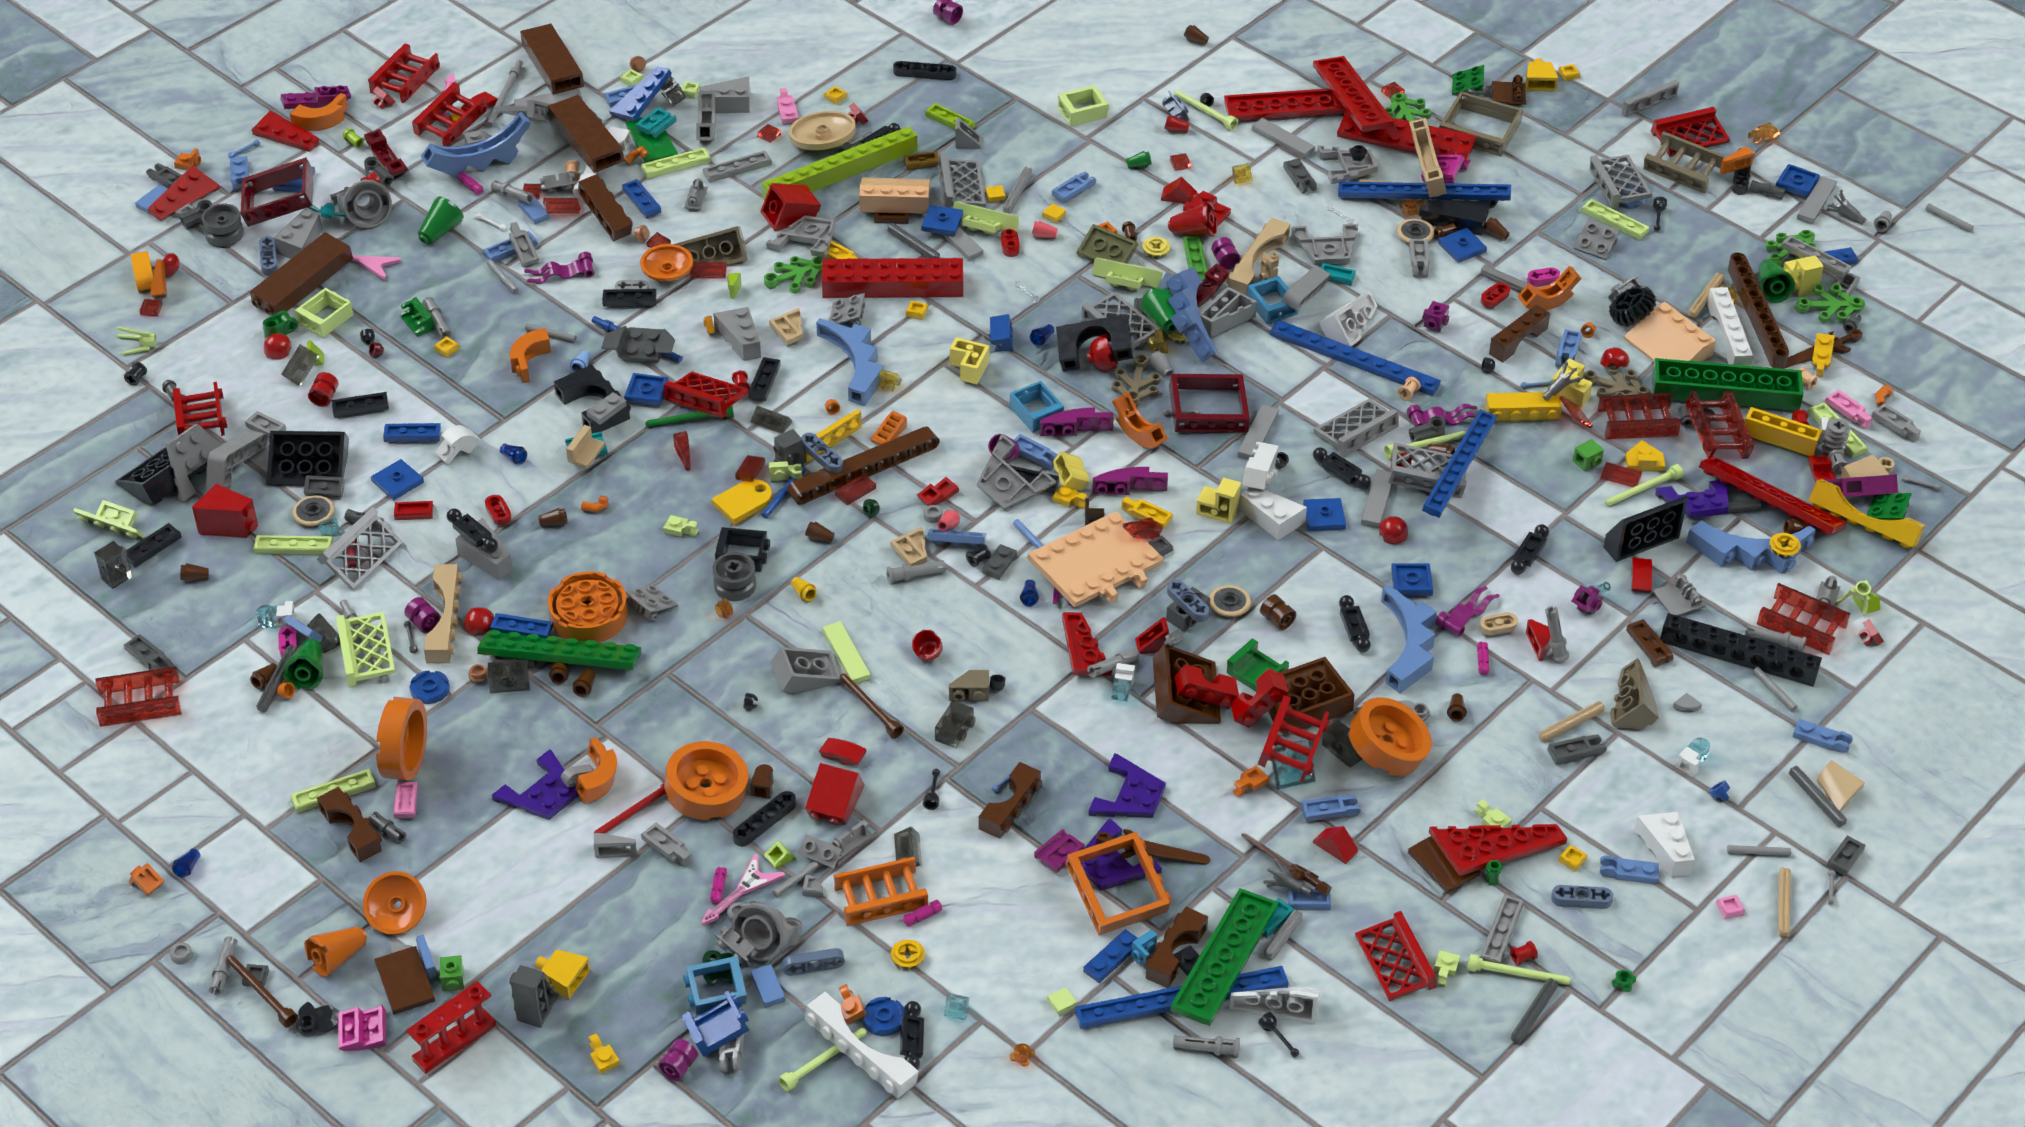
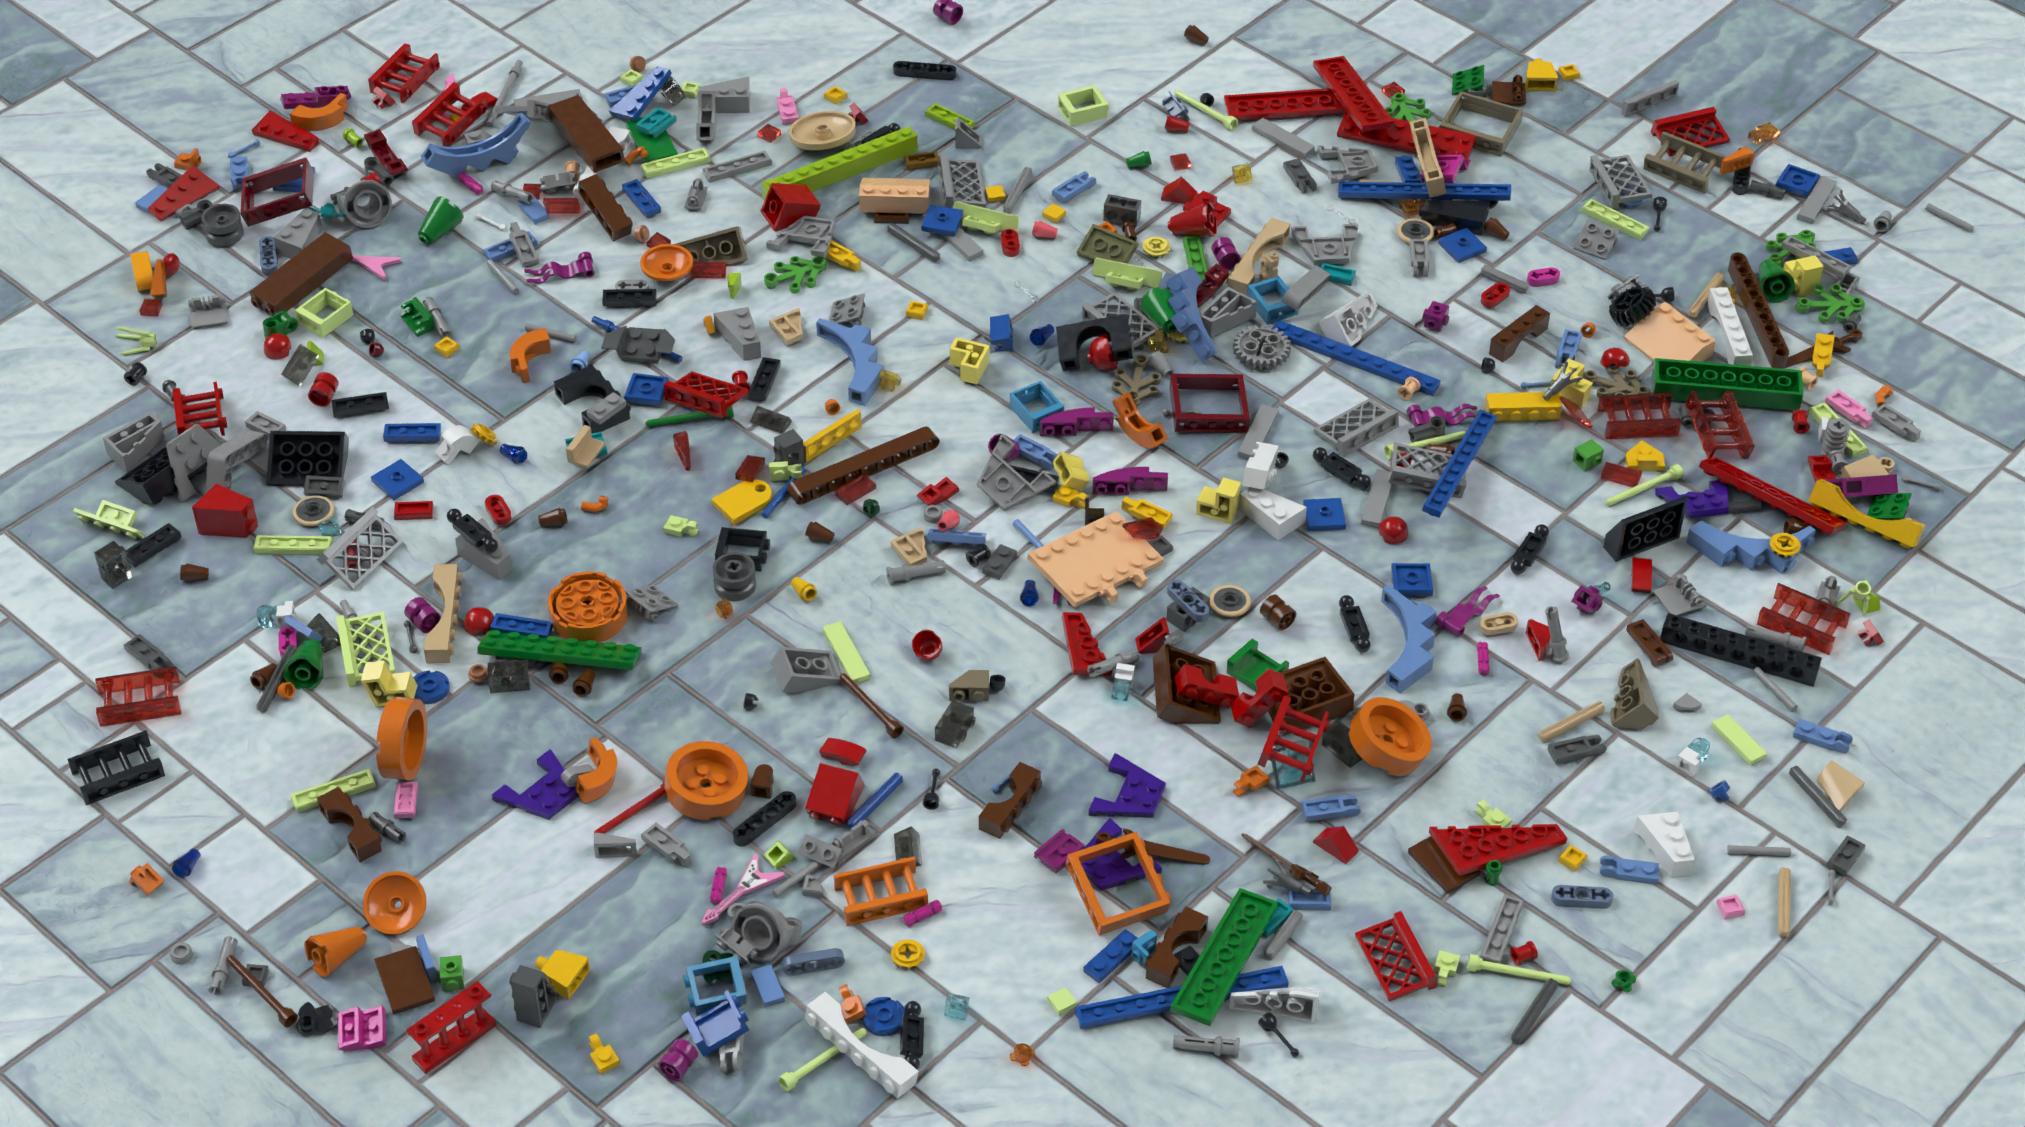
reddish brown brick [520,23,584,95] -> none
sand blue beam [801,433,843,473] -> none
red brick [822,258,964,298] -> none
orange slope [871,411,907,445] -> none
black plate [1350,145,1367,160] -> none
orange arch [1517,266,1582,310] -> none
yellow brick [1742,407,1822,456] -> none
none -> black fence [67,730,165,805]
none -> light grey wedge [103,412,165,473]
none -> light grey hinge [188,294,228,328]
none -> light yellow brick [361,661,418,707]
none -> yellow gear [471,423,498,445]
none -> blue axle [846,772,903,829]
none -> dark grey brick [1103,194,1142,227]
none -> light grey gear [1232,325,1291,370]
none -> blue plate [1395,155,1422,183]
none -> black hinge [1654,287,1675,301]
none -> yellowish green tile [1711,714,1767,766]

